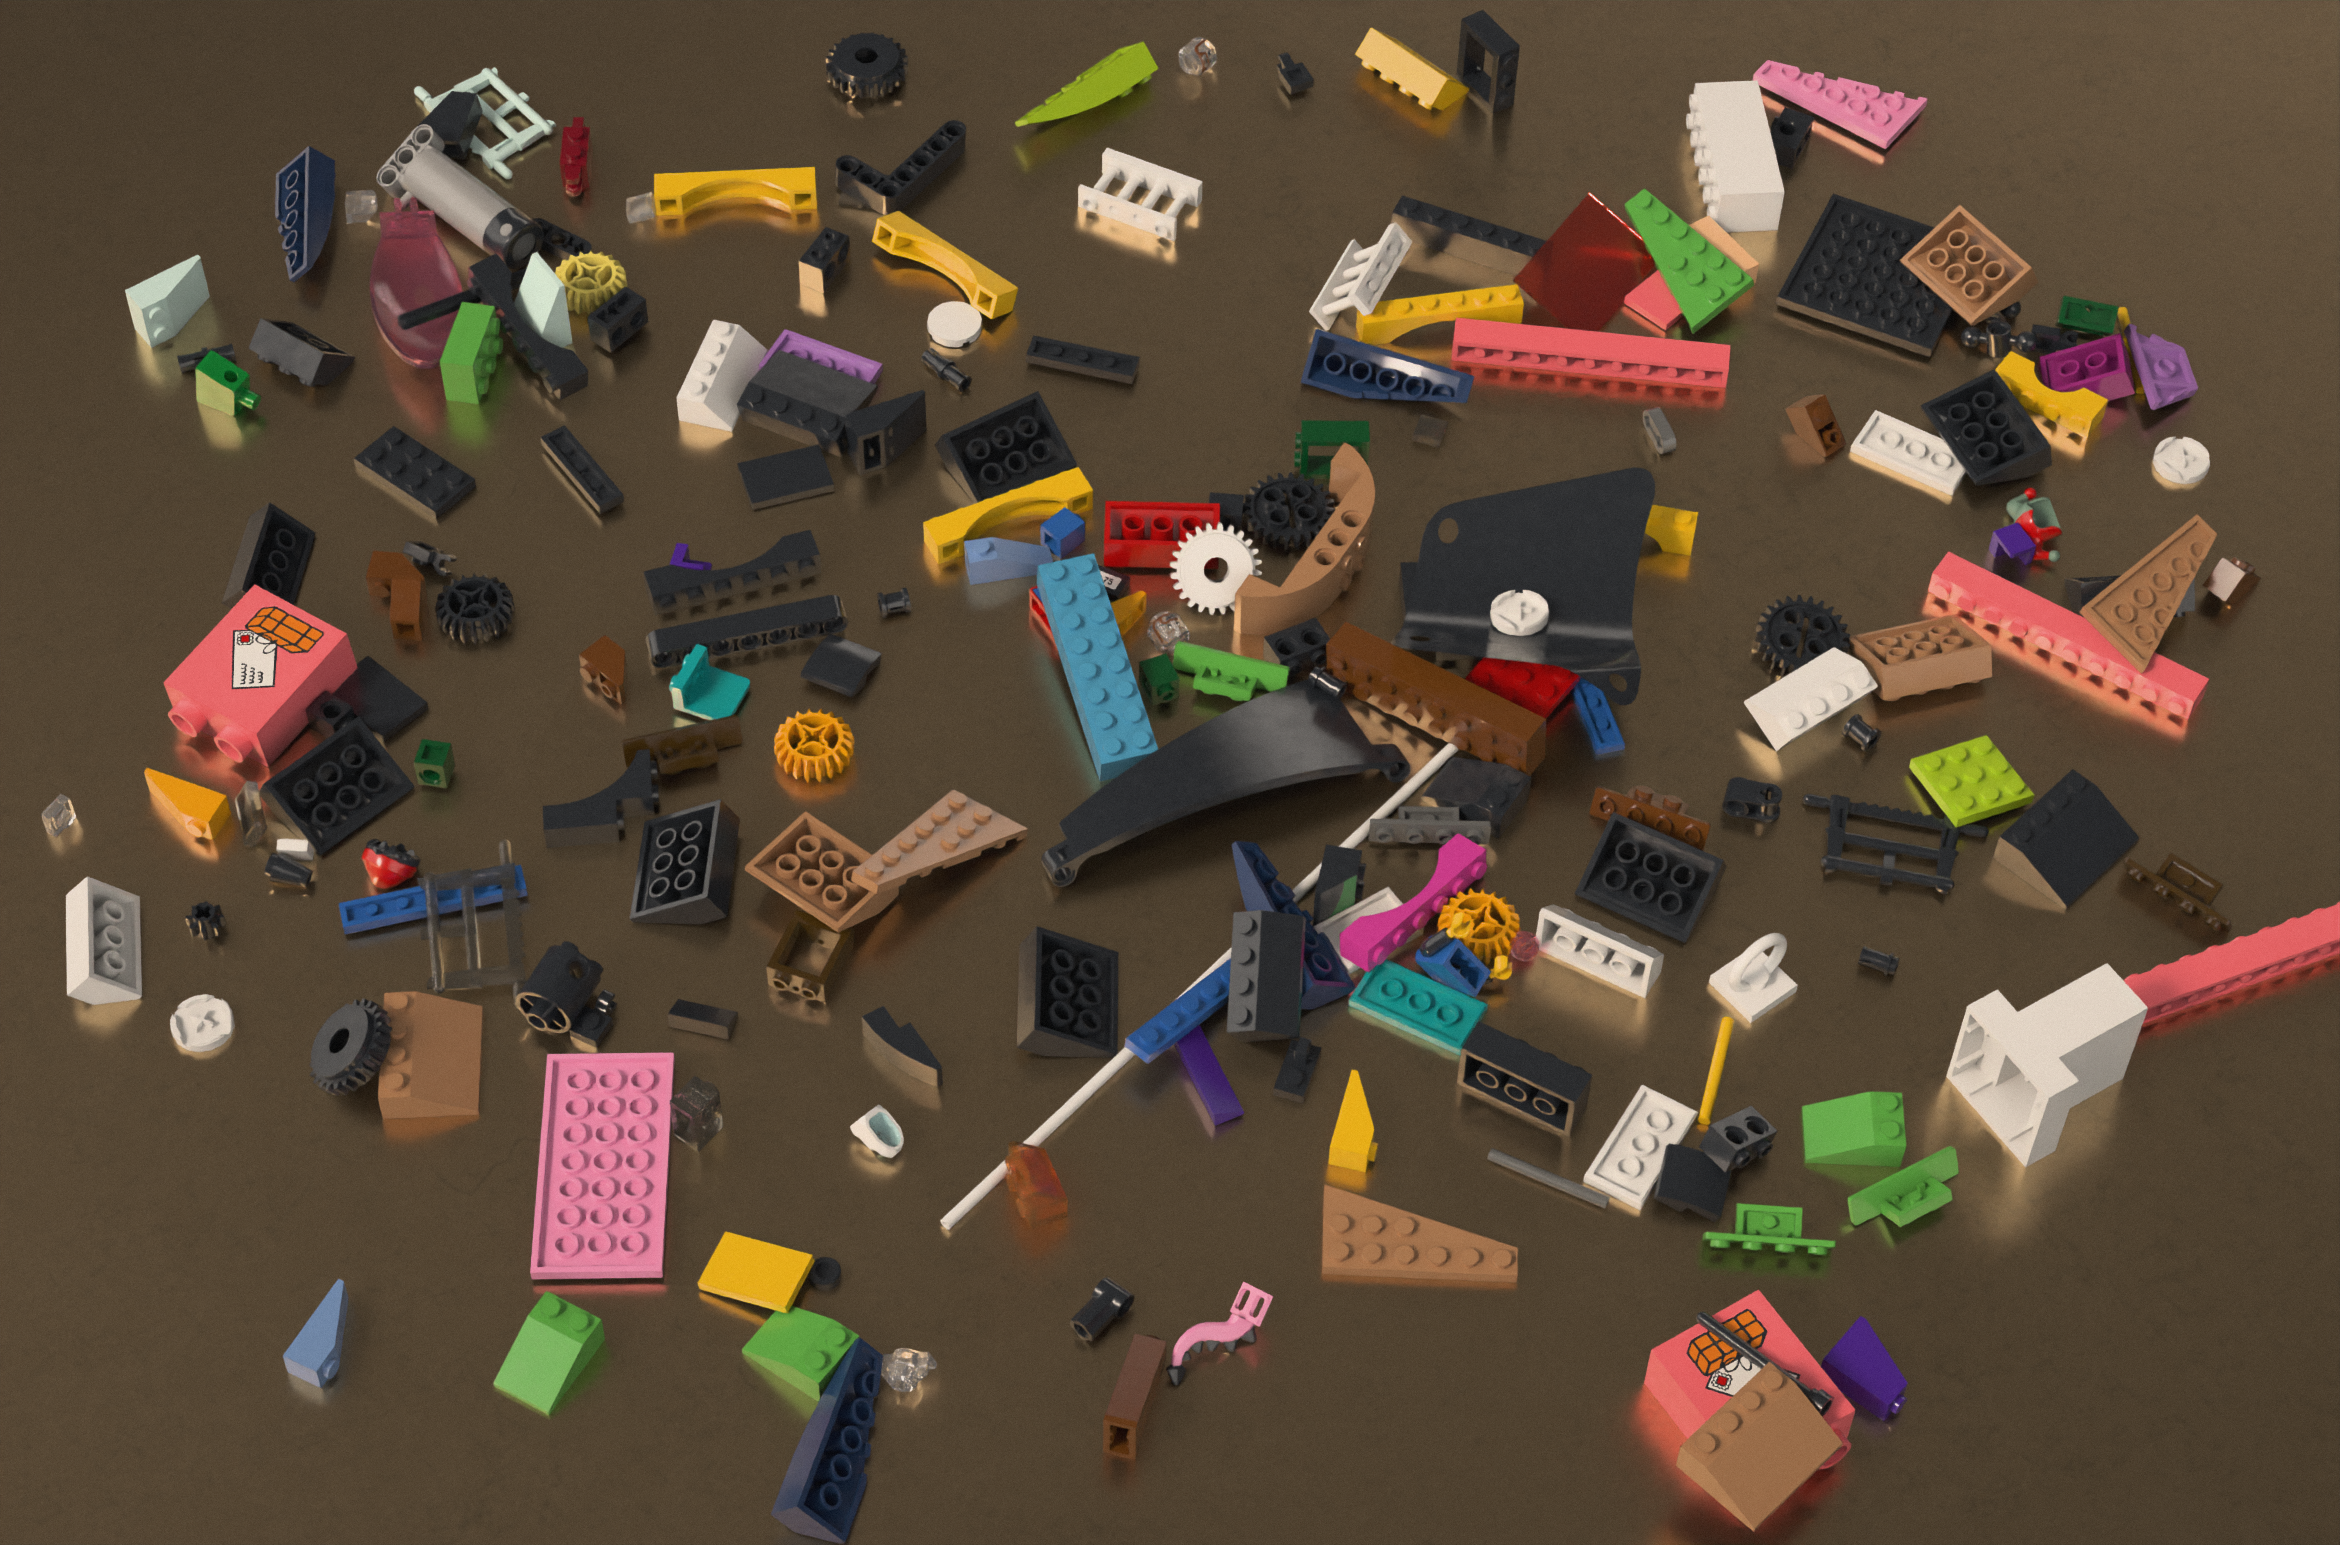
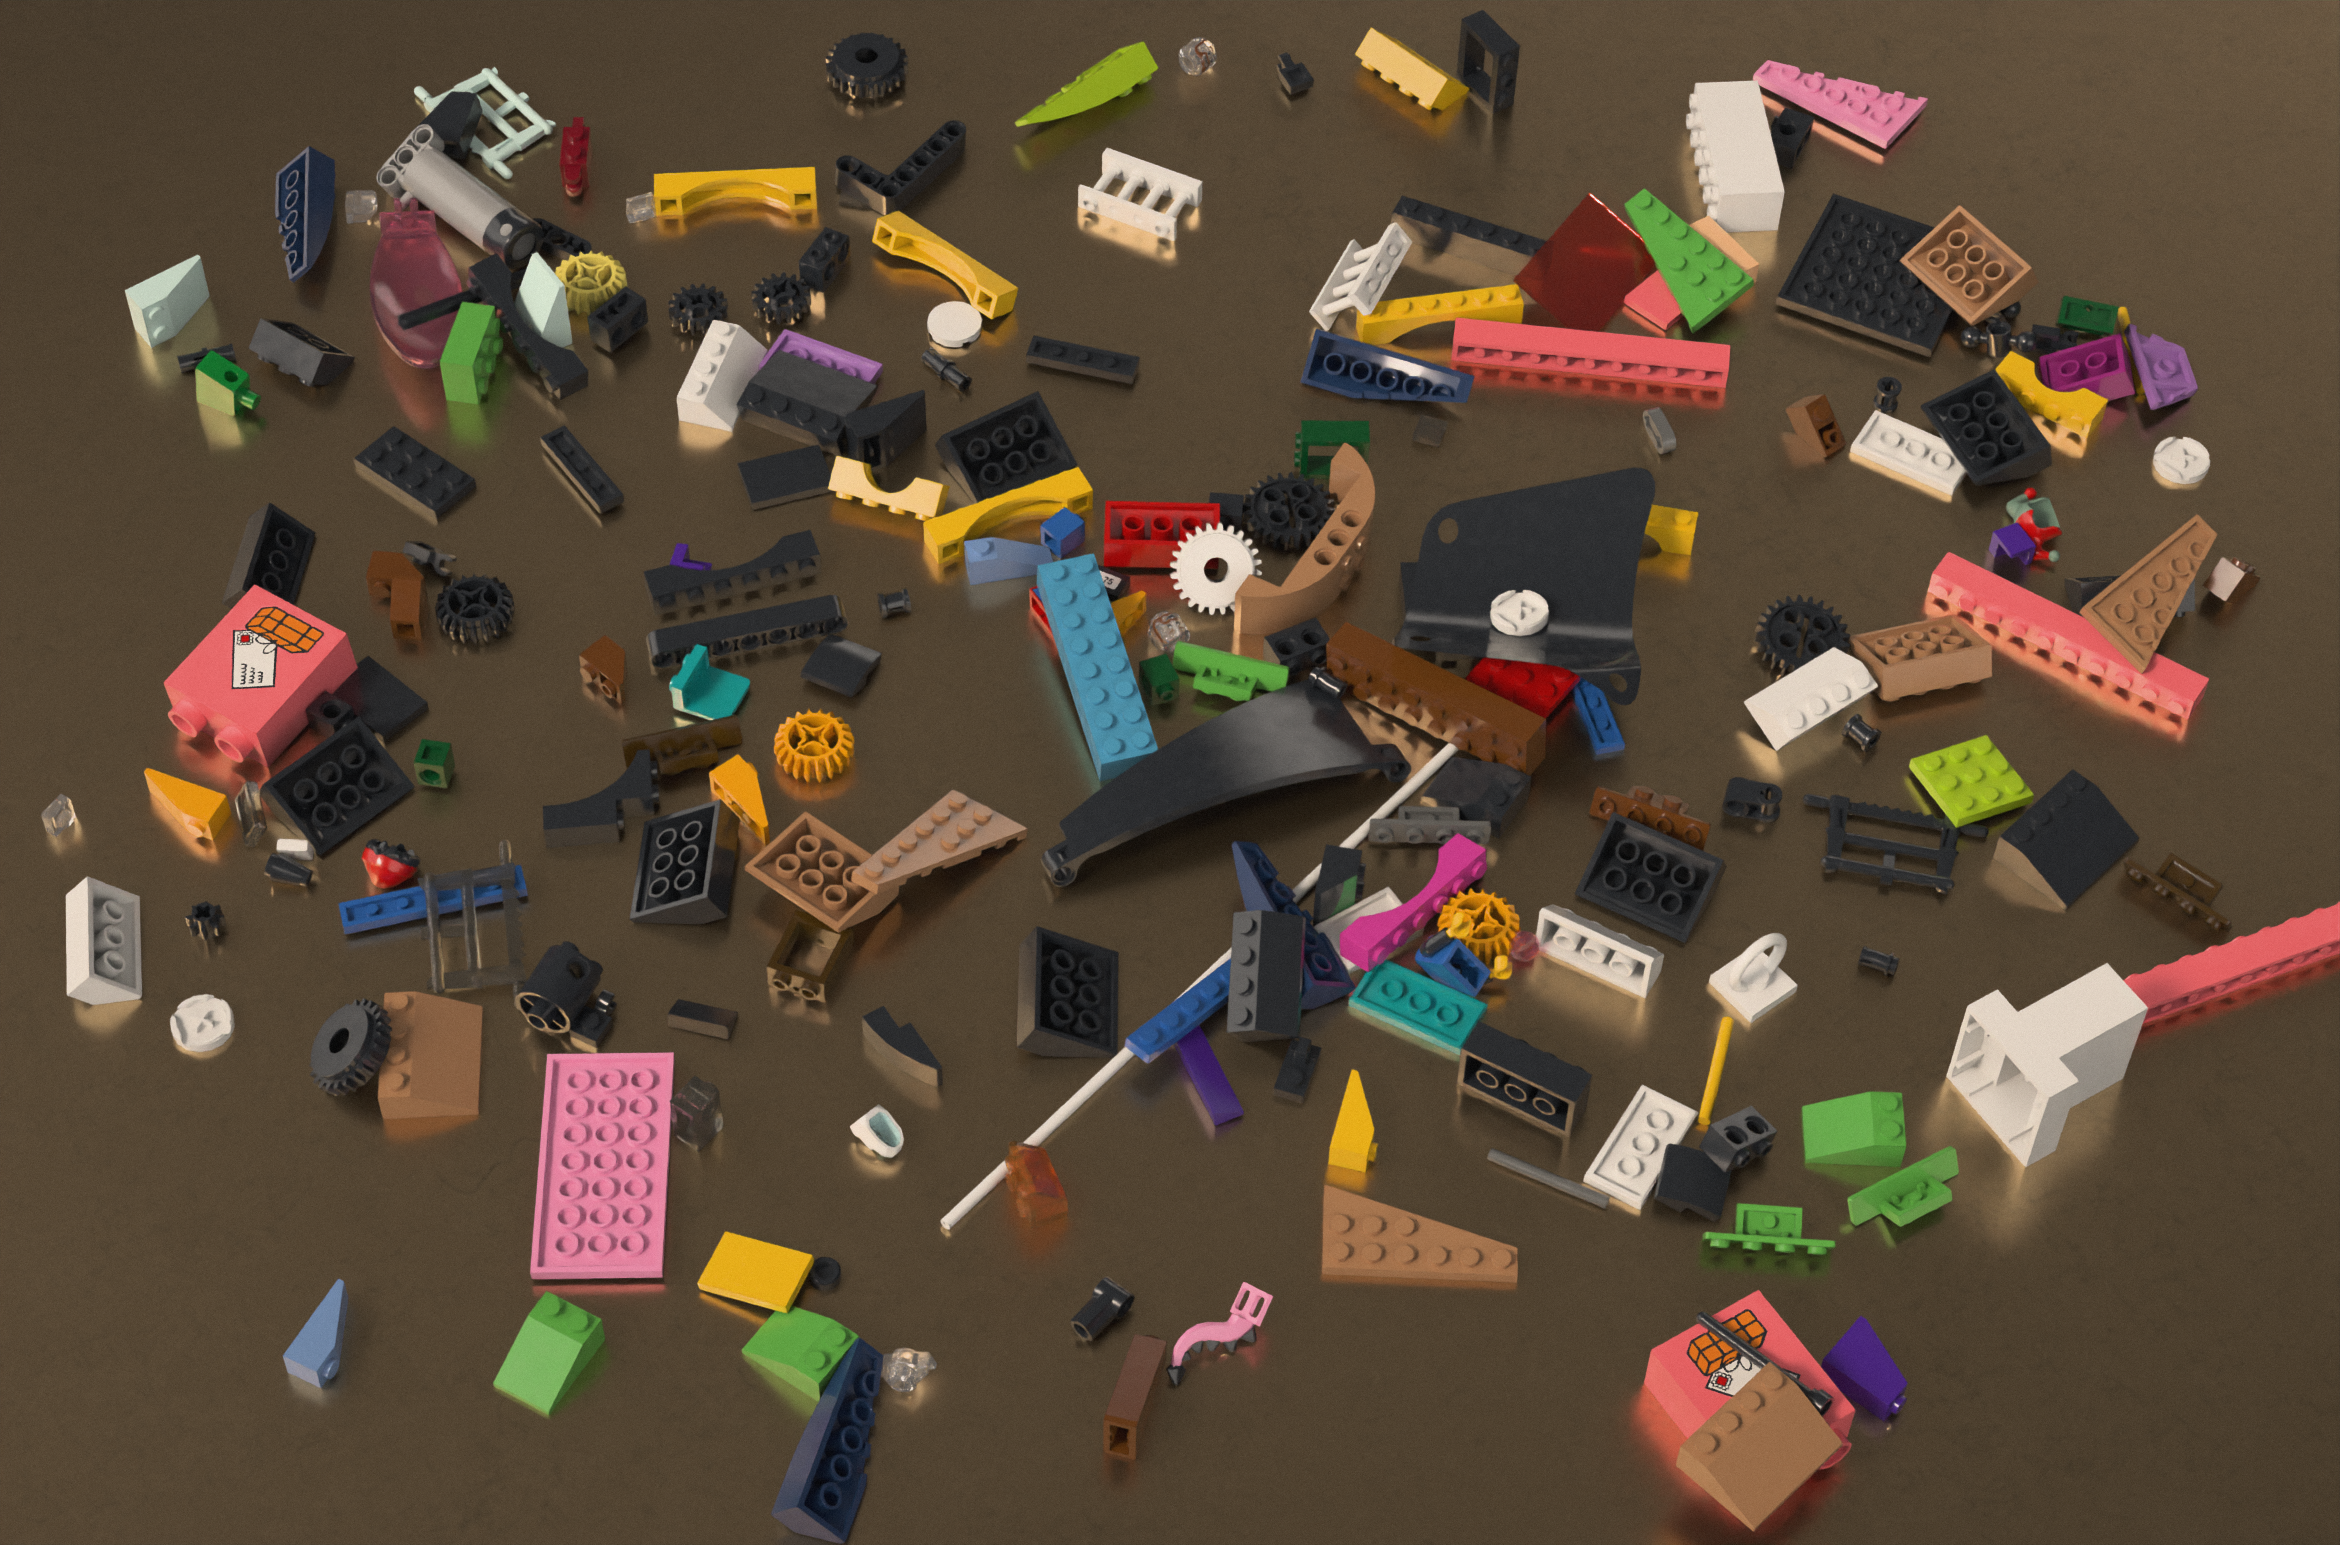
none -> black gear [668,283,728,335]
none -> light orange slope [709,754,770,846]
none -> black gear [751,272,811,324]
none -> yellow arch [828,456,950,521]
none -> black bush [1873,377,1902,414]

